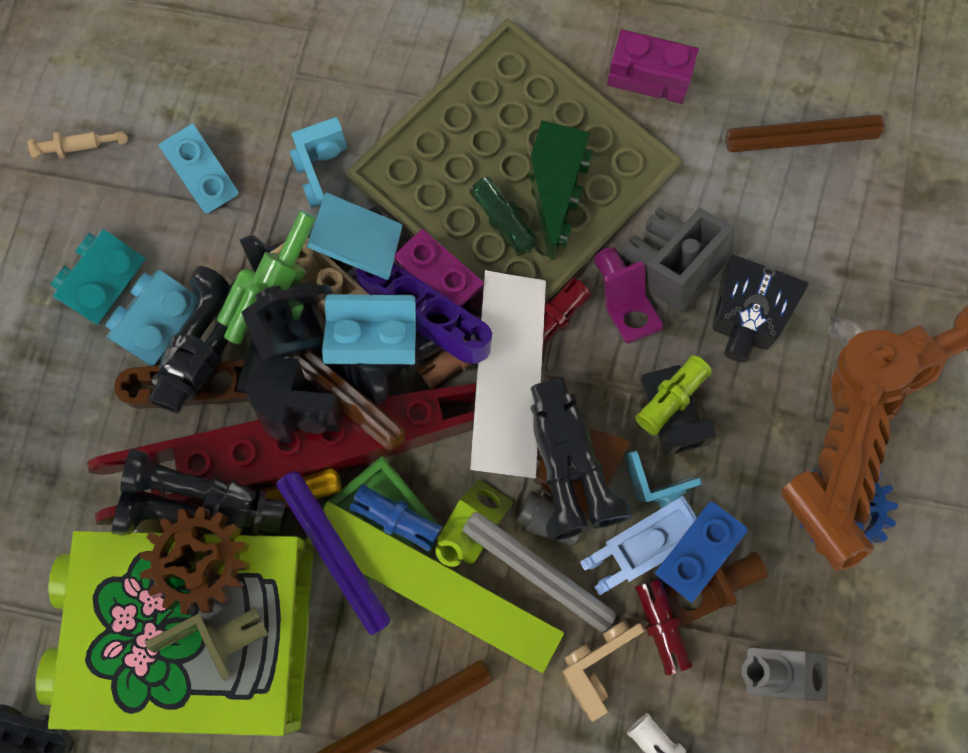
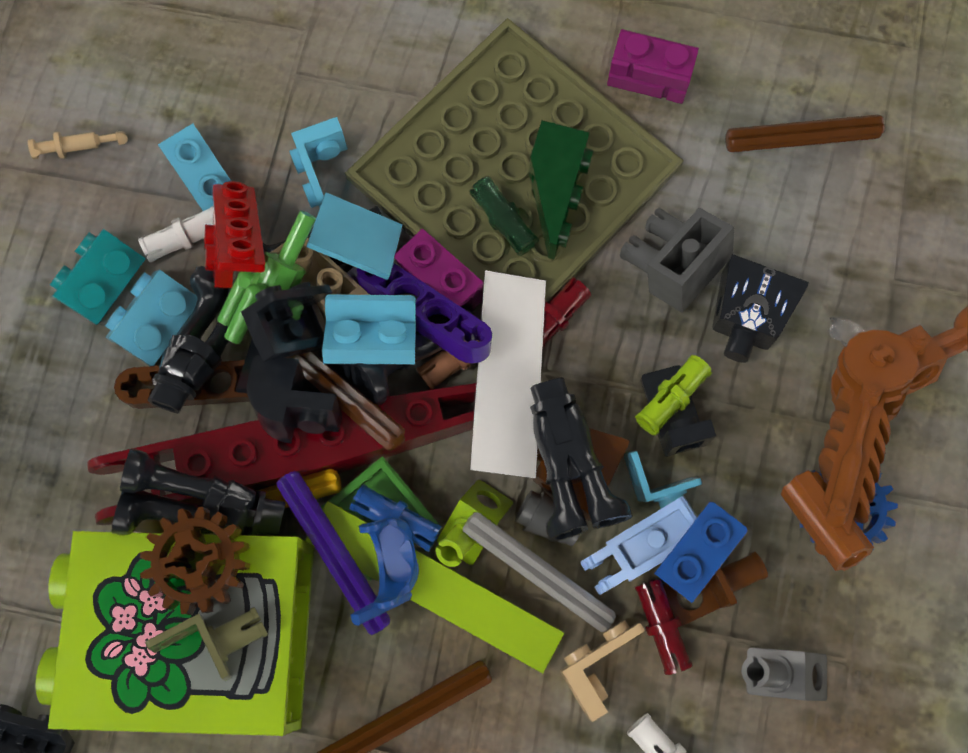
magenta bracket [594,247,663,344] -> none
none -> white pin [138,206,214,263]
none -> red bracket [204,181,265,288]
none -> blue helmet [350,517,419,626]

